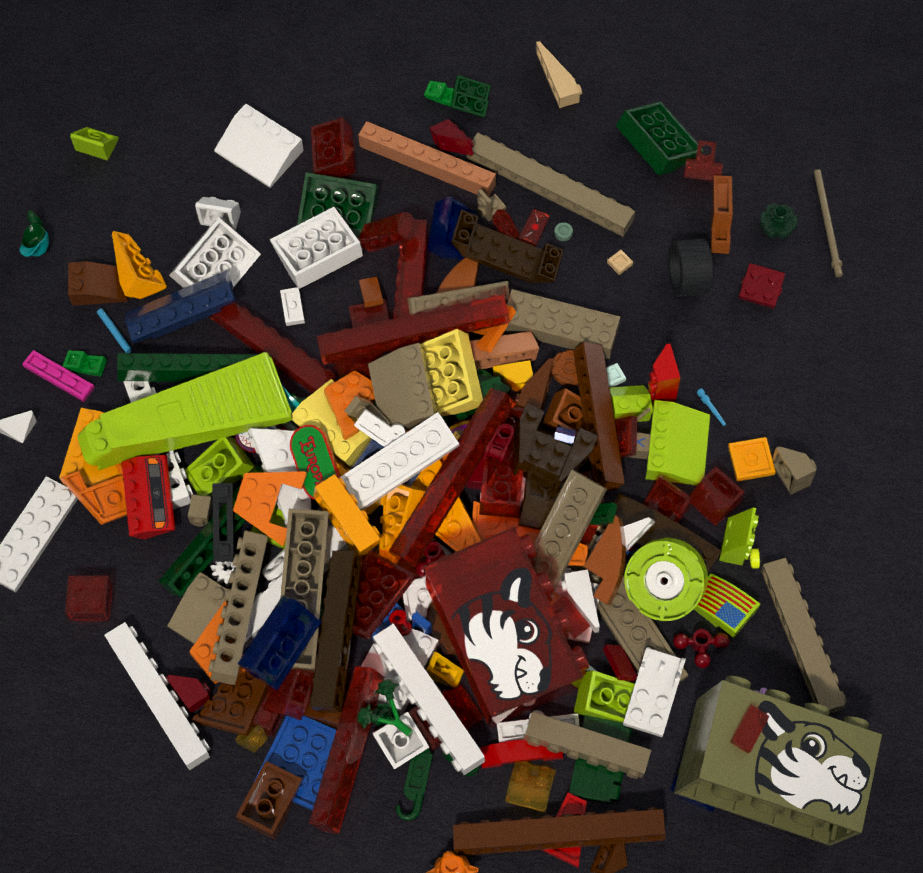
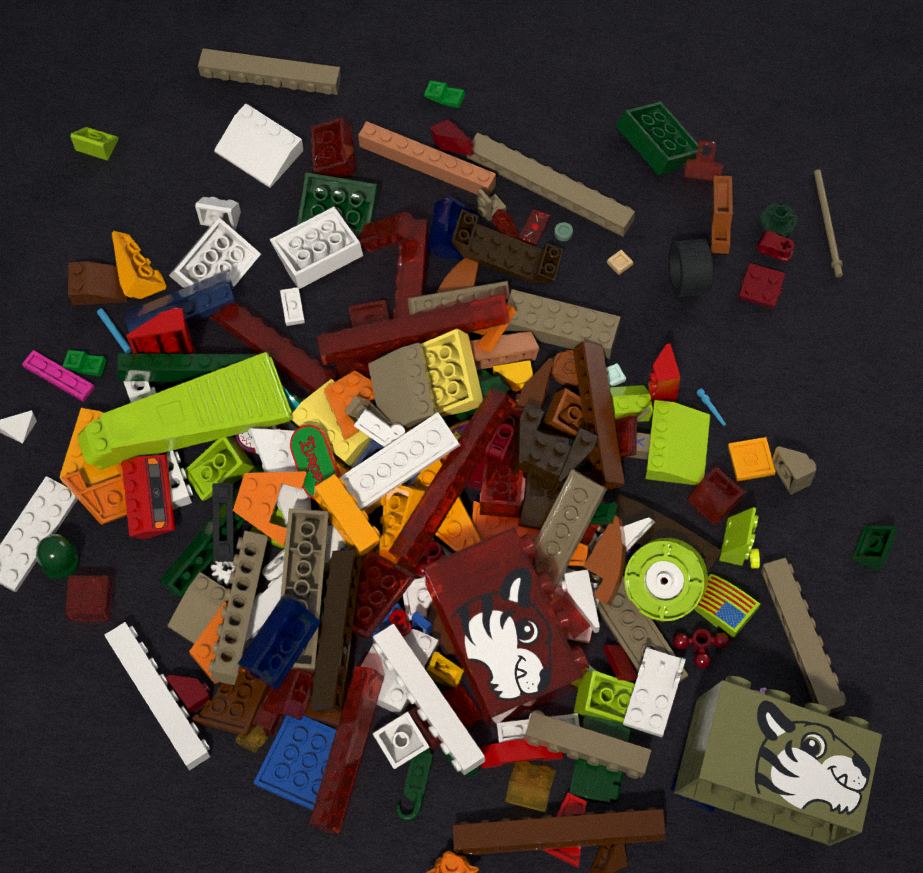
dark green hair [20,210,49,257] -> none
dark tan brick [188,495,213,527] -> none
reddish brown slope [236,761,303,840] -> none
dark green plant [357,679,413,737] -> none
dark orange tile [359,277,383,307] -> none
dark green slope [451,75,491,118] -> none
tan slope [536,41,582,108] -> none
tile [554,426,576,444] -> none
clear red slope [643,476,692,523] -> none
clear red tile [730,705,769,754] -> none
none -> dark green tile [36,534,79,580]
none -> red slope [127,308,195,354]
none -> dark tan brick [198,49,341,95]
none -> dark red piece [757,231,794,262]
none -> dark green slope [852,525,898,571]

